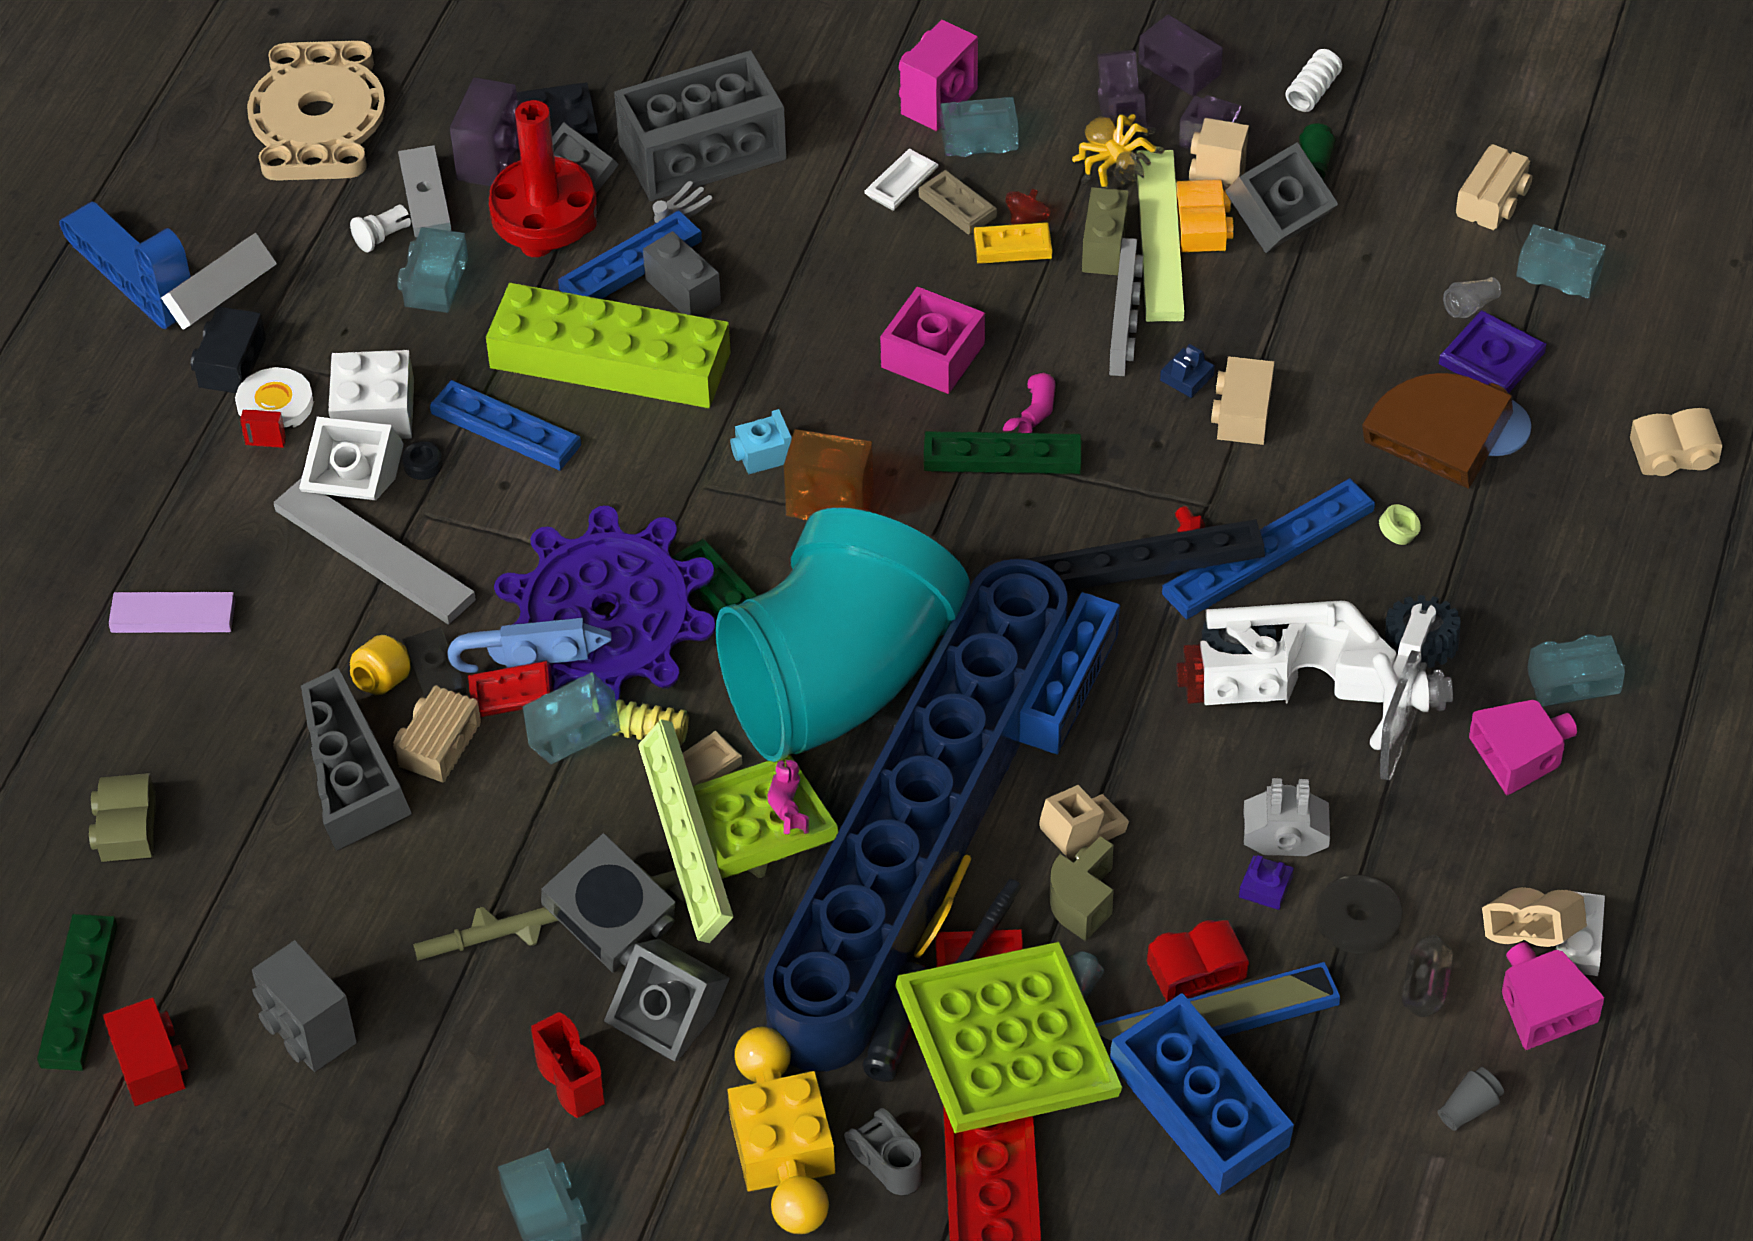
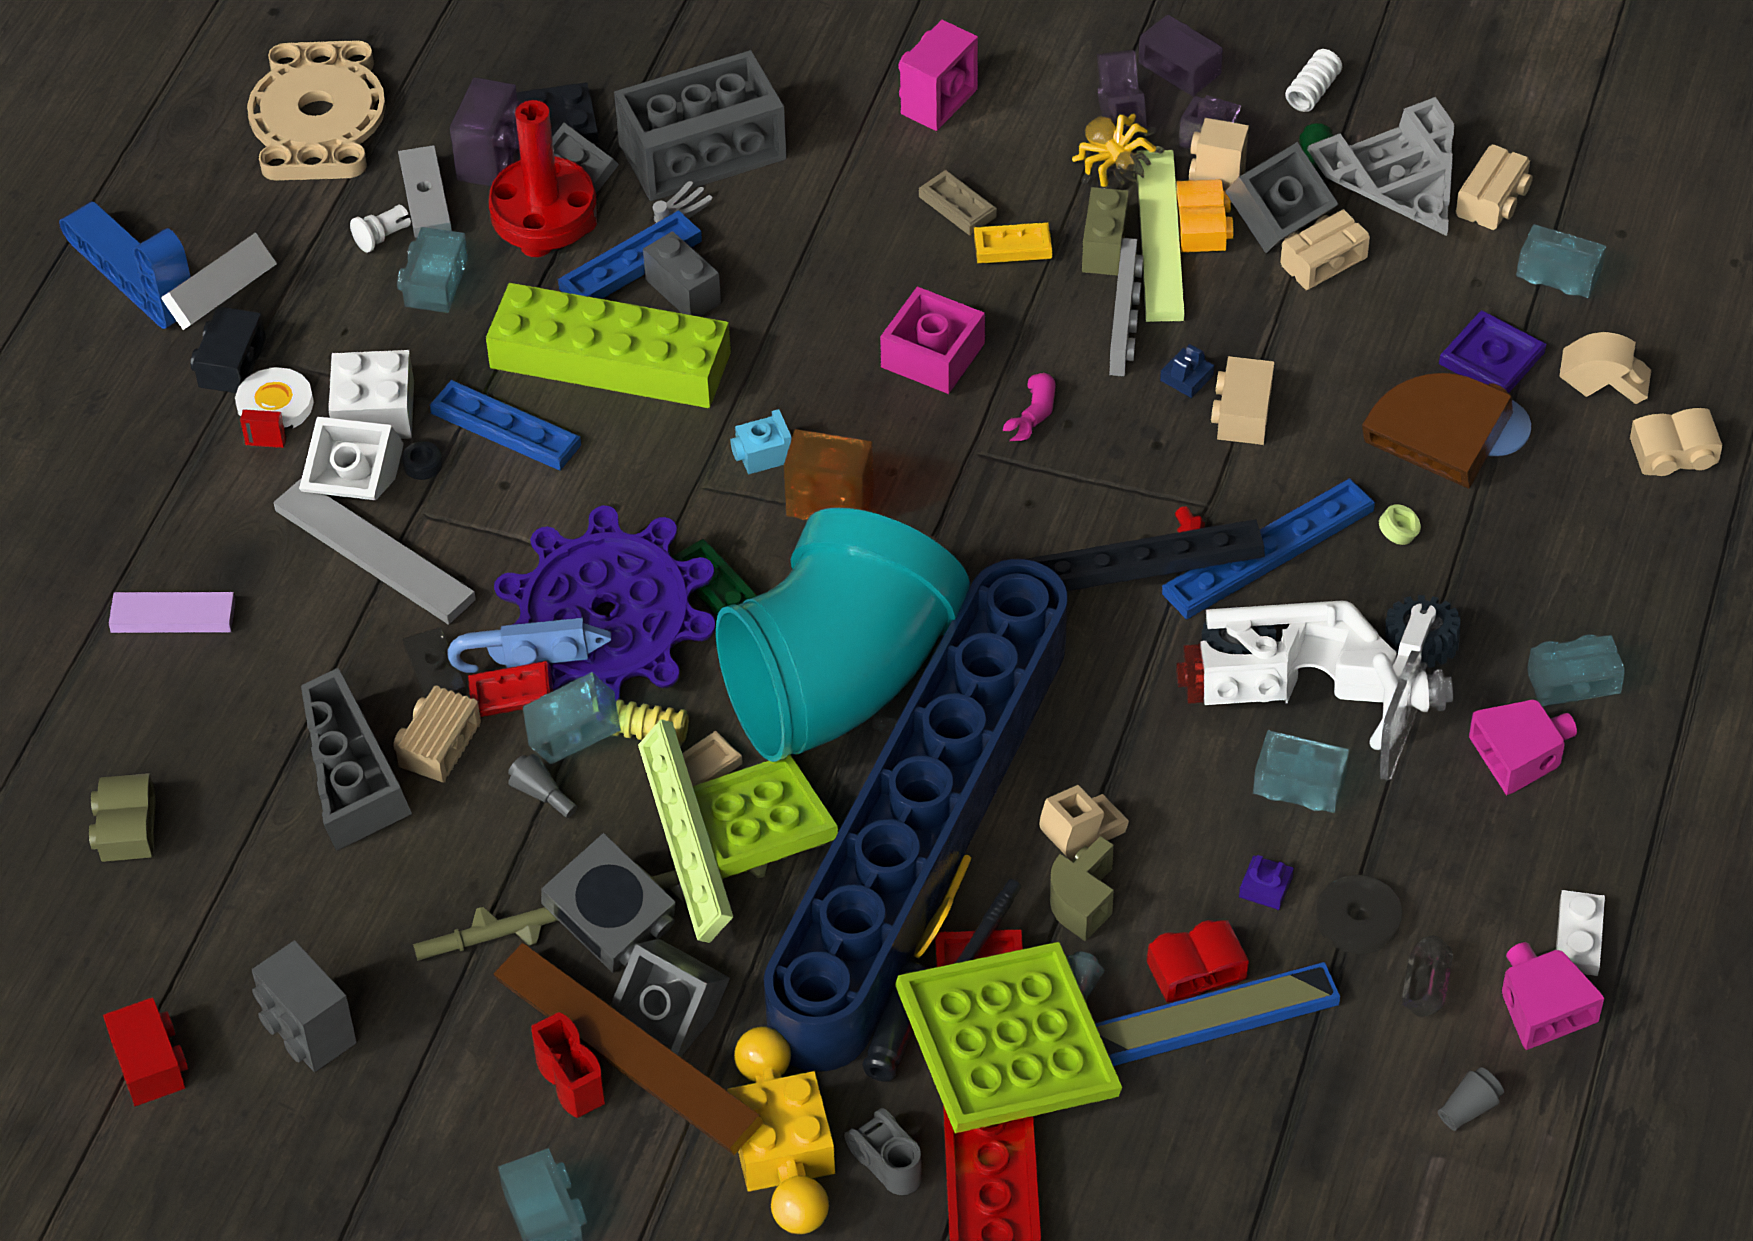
dark green plate [37,914,117,1071] -> none
yellow head [350,635,411,695] -> none
dark pink arm [767,760,809,834] -> none
white tile [865,149,938,211] -> none
dark green plate [924,431,1081,474] -> none
clear light blue brick [940,97,1019,157] -> none
clear red piece [1005,189,1050,225] -> none
blue brick [1019,592,1120,755] -> none
blue brick [1110,993,1294,1195] -> none
light grey hinge [1243,778,1330,856] -> none
clear cone [1443,277,1501,319] -> none
tan brick [1482,887,1587,947] -> none
none -> reddish brown tile [494,943,764,1155]
none -> dark grey cone [508,753,578,818]
none -> clear light blue brick [1253,730,1349,813]
none -> tan brick [1280,209,1370,290]
none -> light grey wedge [1308,97,1454,236]
none -> tan brick [1559,332,1651,404]

